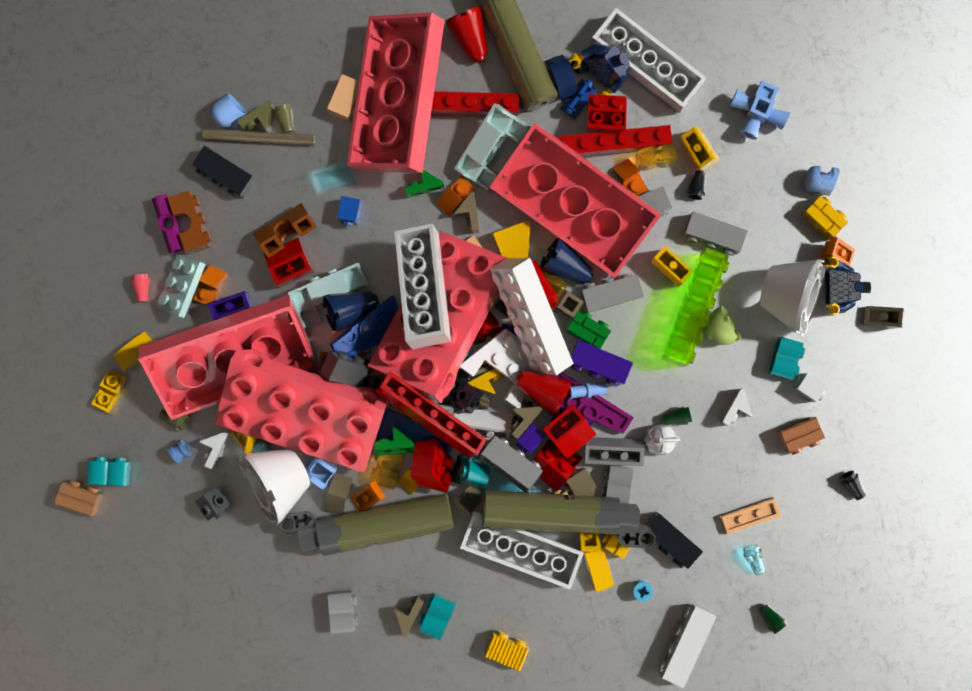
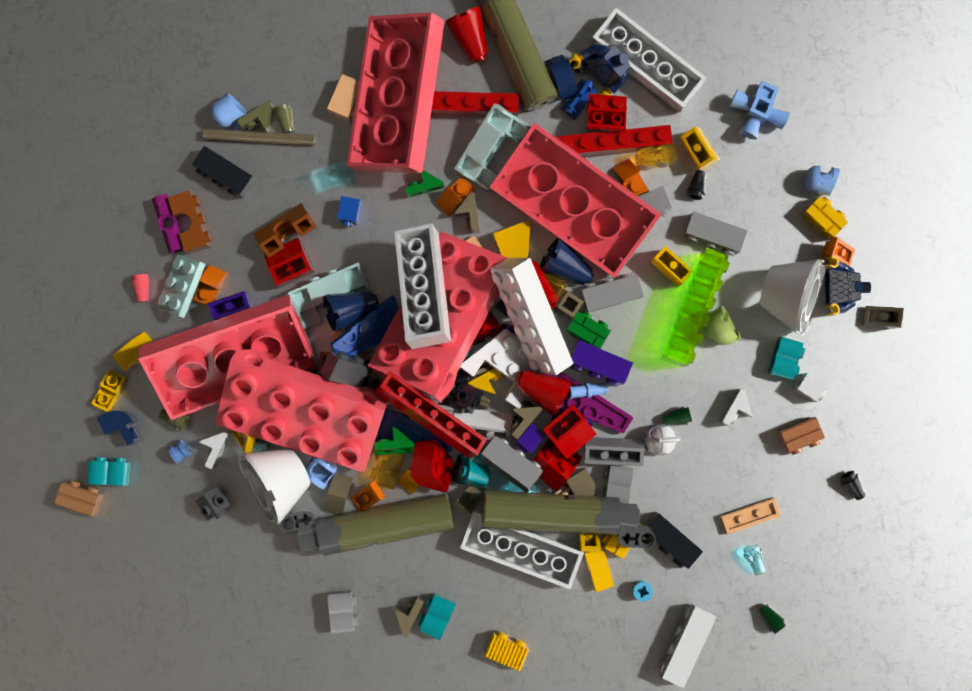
none -> dark blue brick [97,411,139,446]

